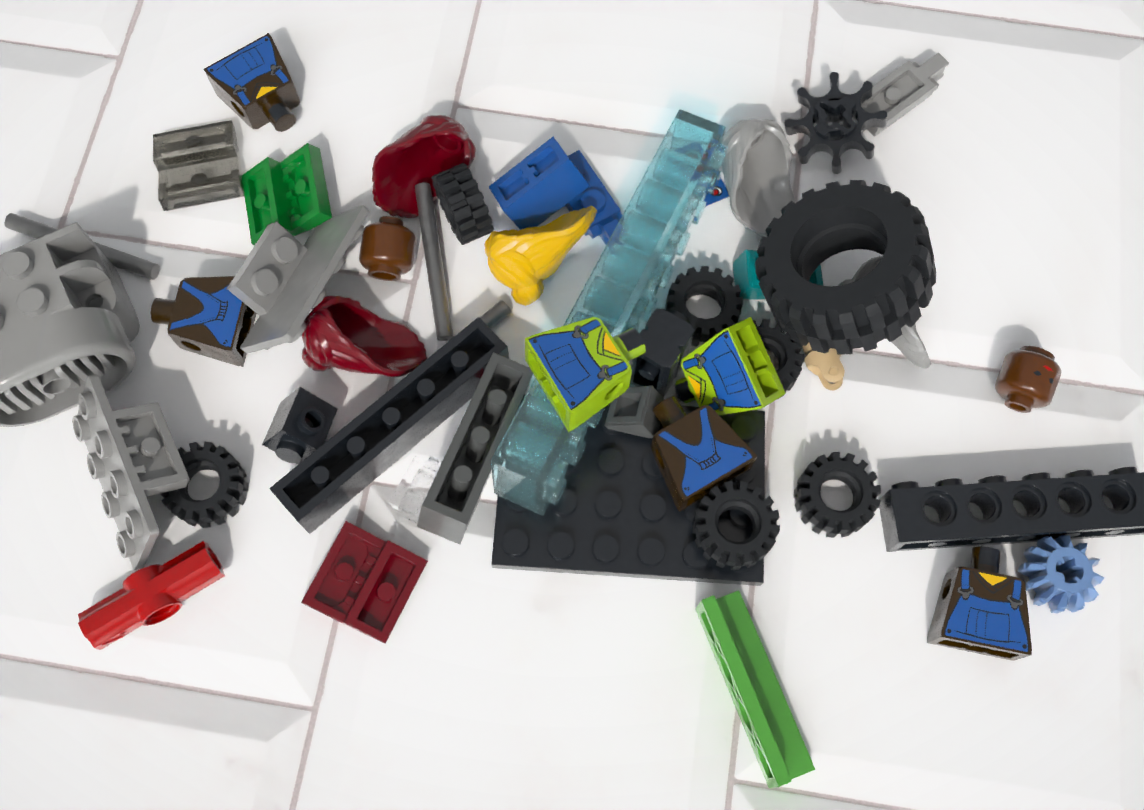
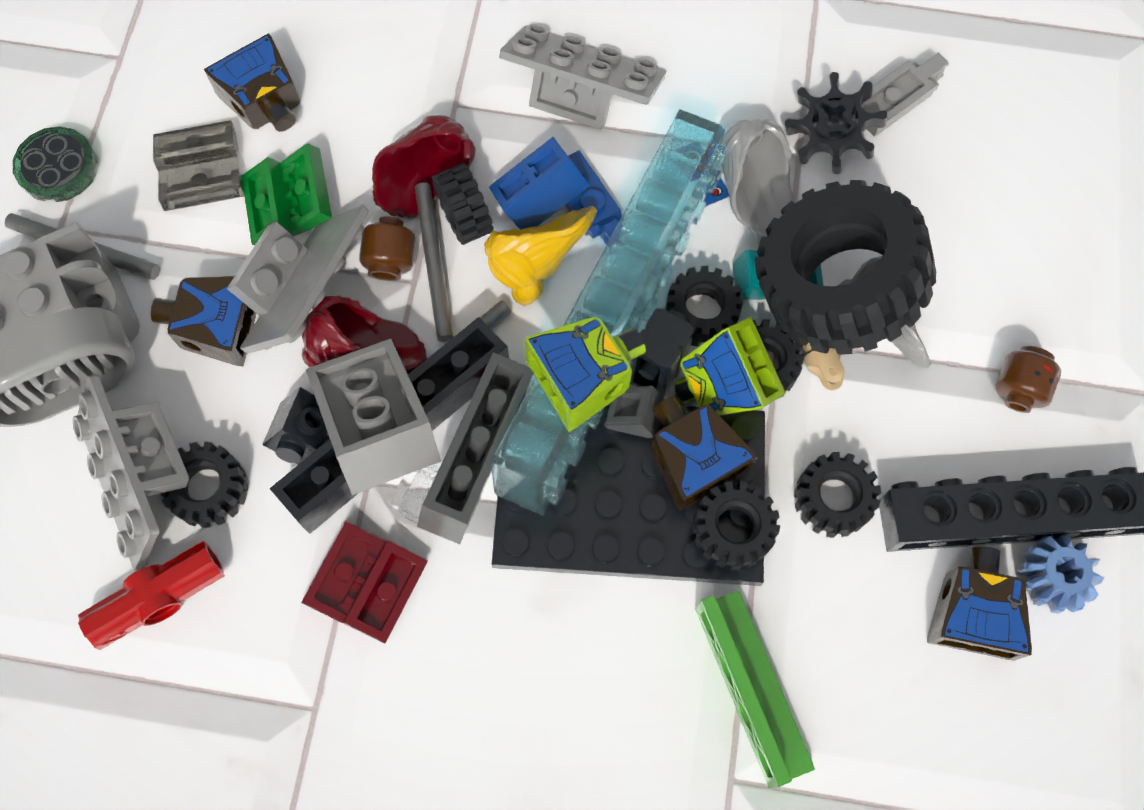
none -> tile [12,126,98,202]
none -> light grey slope [305,339,441,495]
none -> light grey bracket [499,25,667,129]

